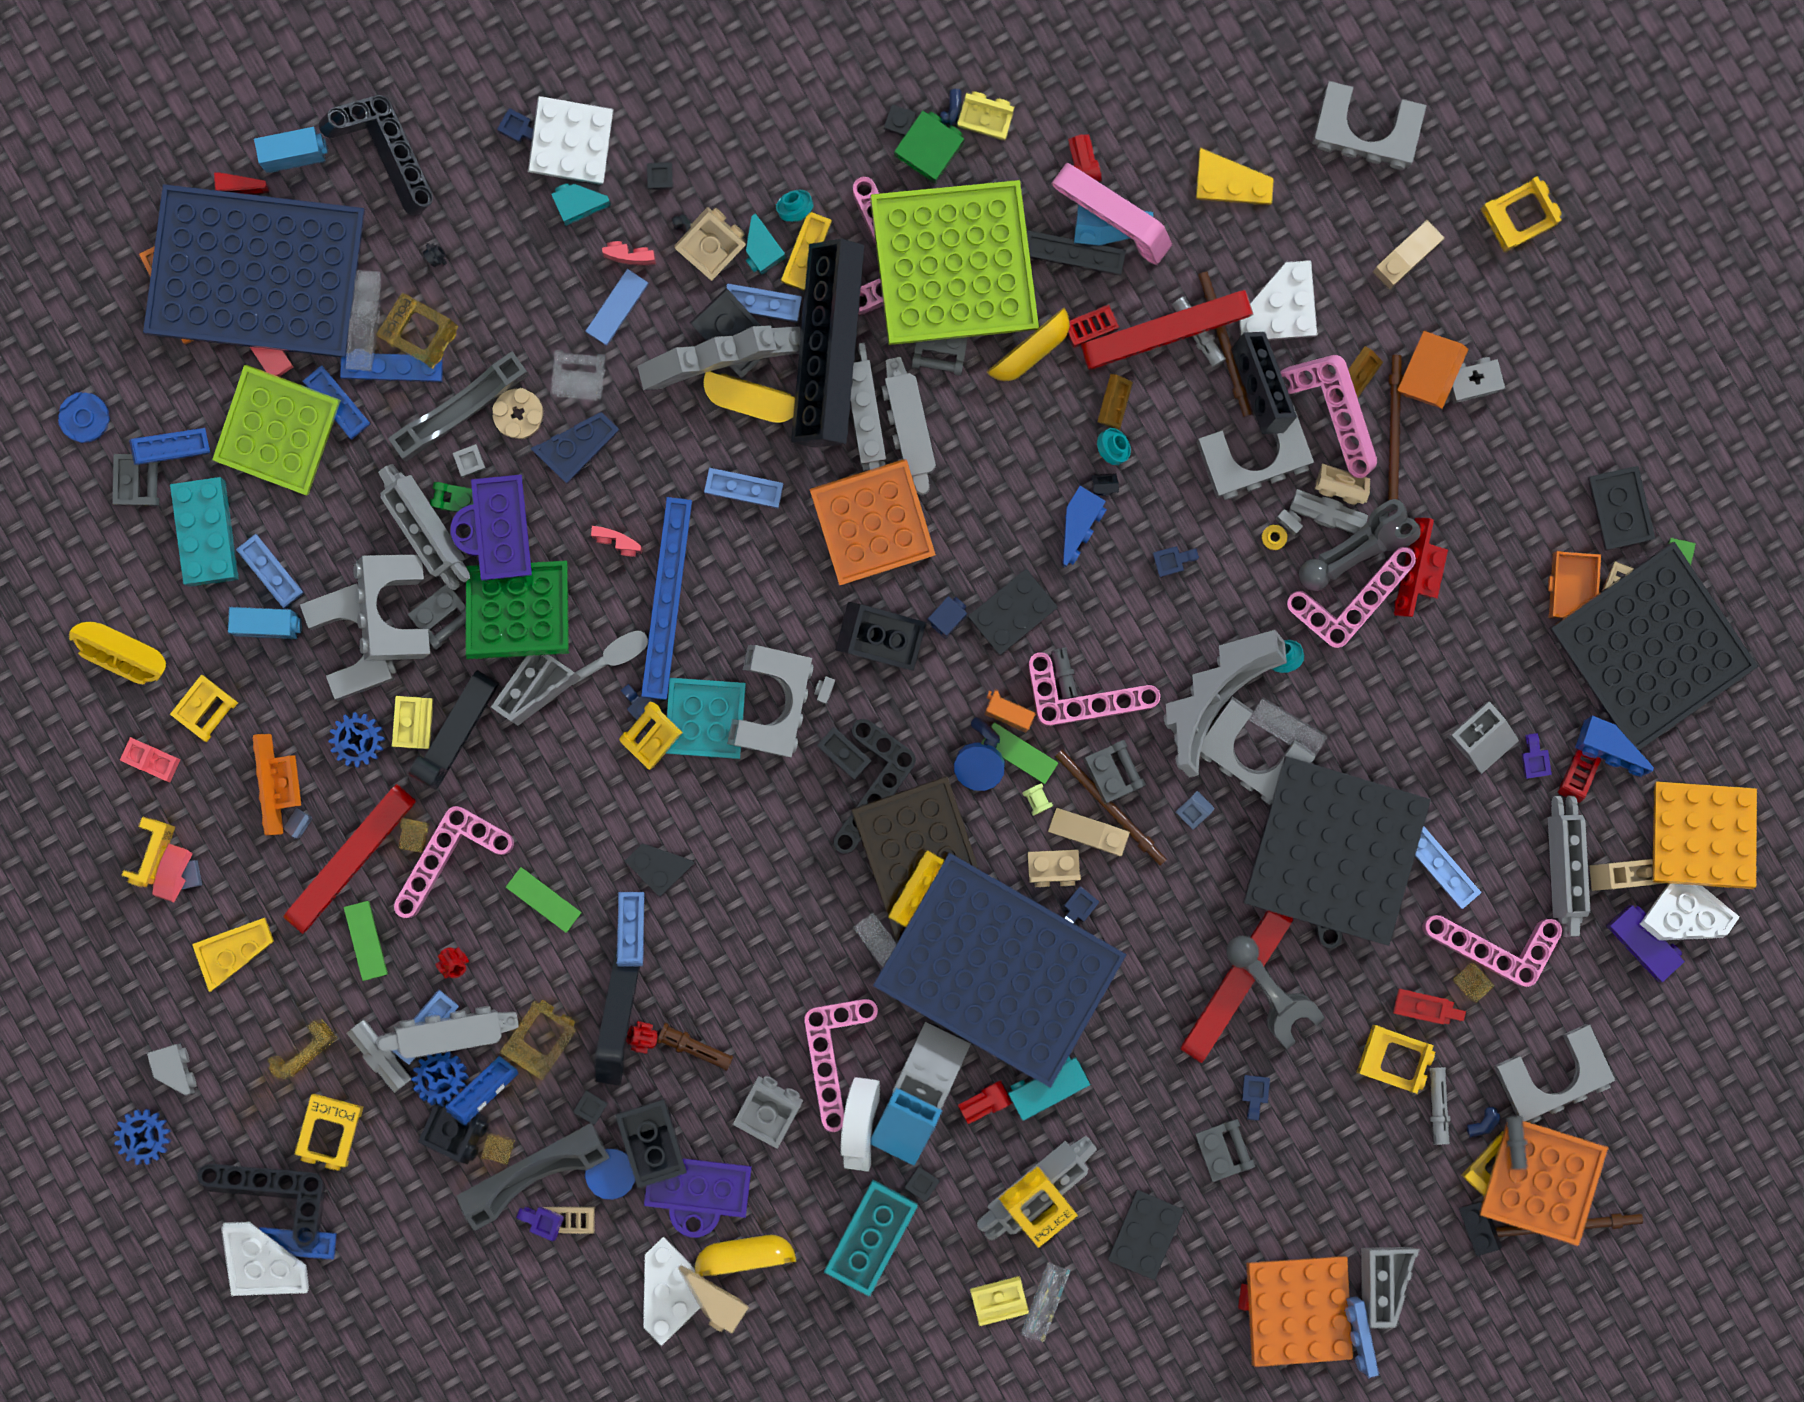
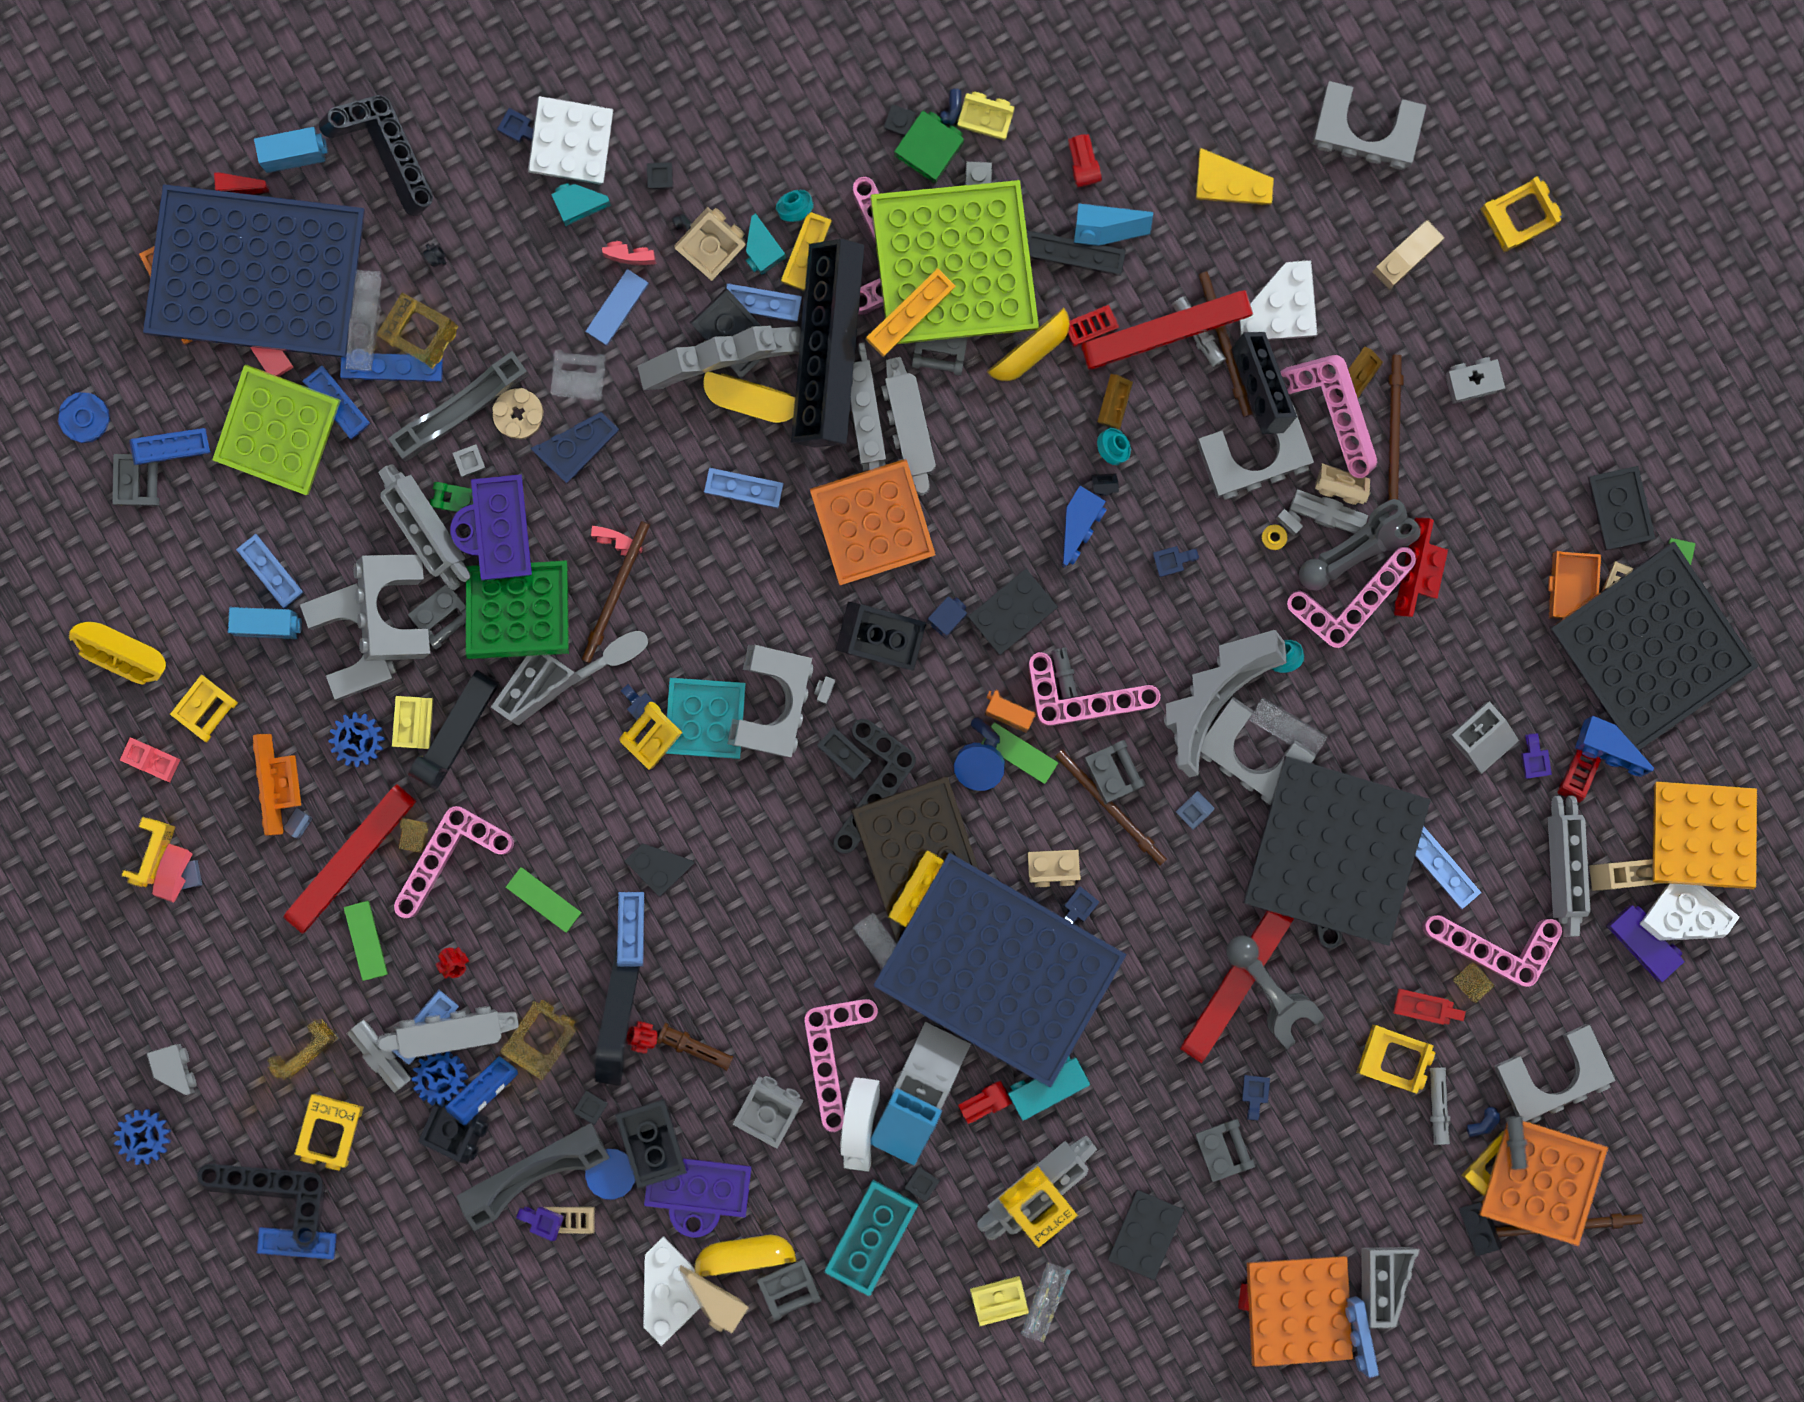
teal brick [170,477,239,587] -> none
yellow wing [192,918,274,992] -> none
white plate [222,1222,309,1296] -> none
clear yellow panel [481,1133,515,1165] -> none
blue plate [641,497,692,700] -> none
yellowish green bush [1022,783,1053,816] -> none
tan slope [1048,808,1130,857] -> none
bright pink beam [1051,163,1172,265] -> none
orange container [1397,331,1468,409] -> none
none -> reddish brown bar [581,521,650,663]
none -> dark grey plate [757,1259,822,1321]
none -> light orange plate [866,268,956,357]
none -> light grey plate [966,162,992,185]

